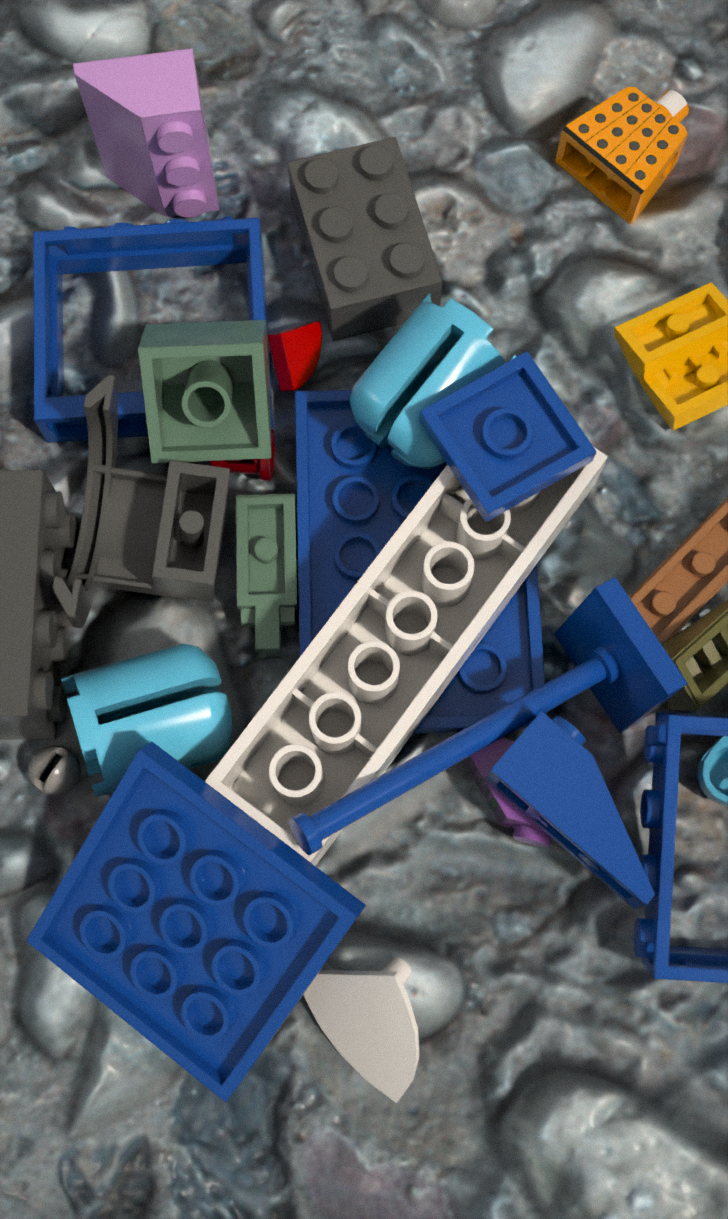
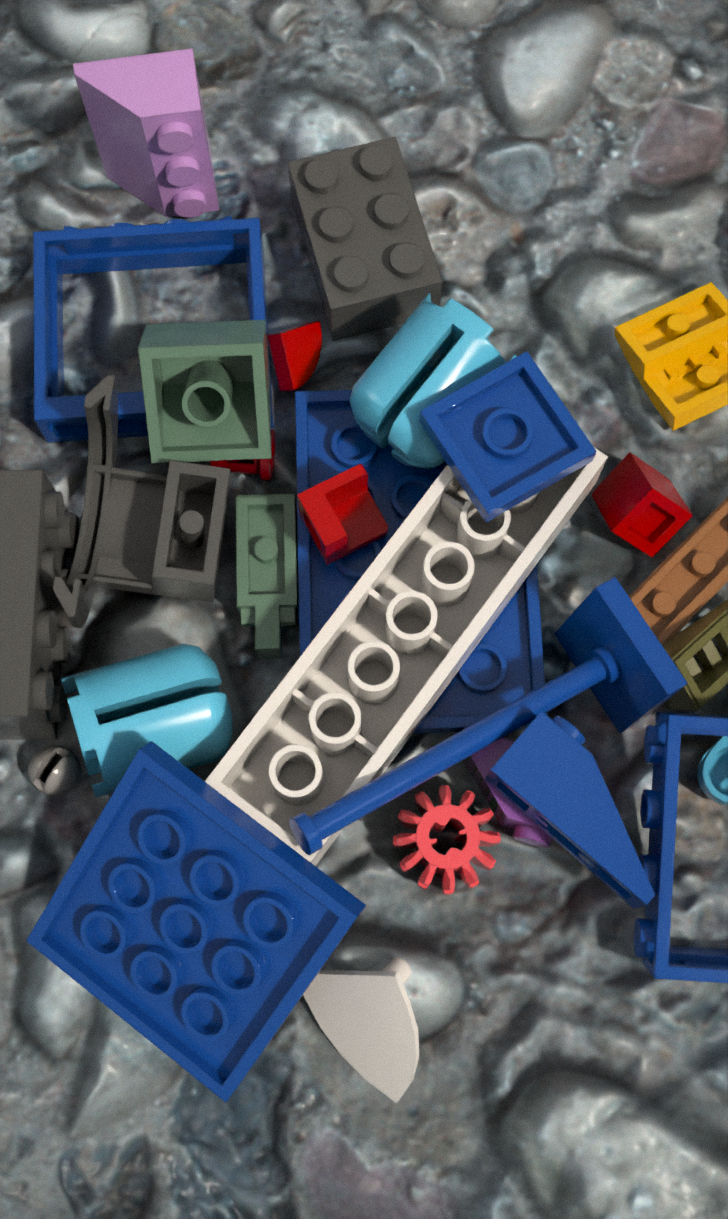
light orange torso [555,87,689,225] -> none
none -> red panel [297,464,388,565]
none -> coral gear [393,785,501,895]
none -> red panel [592,452,693,557]

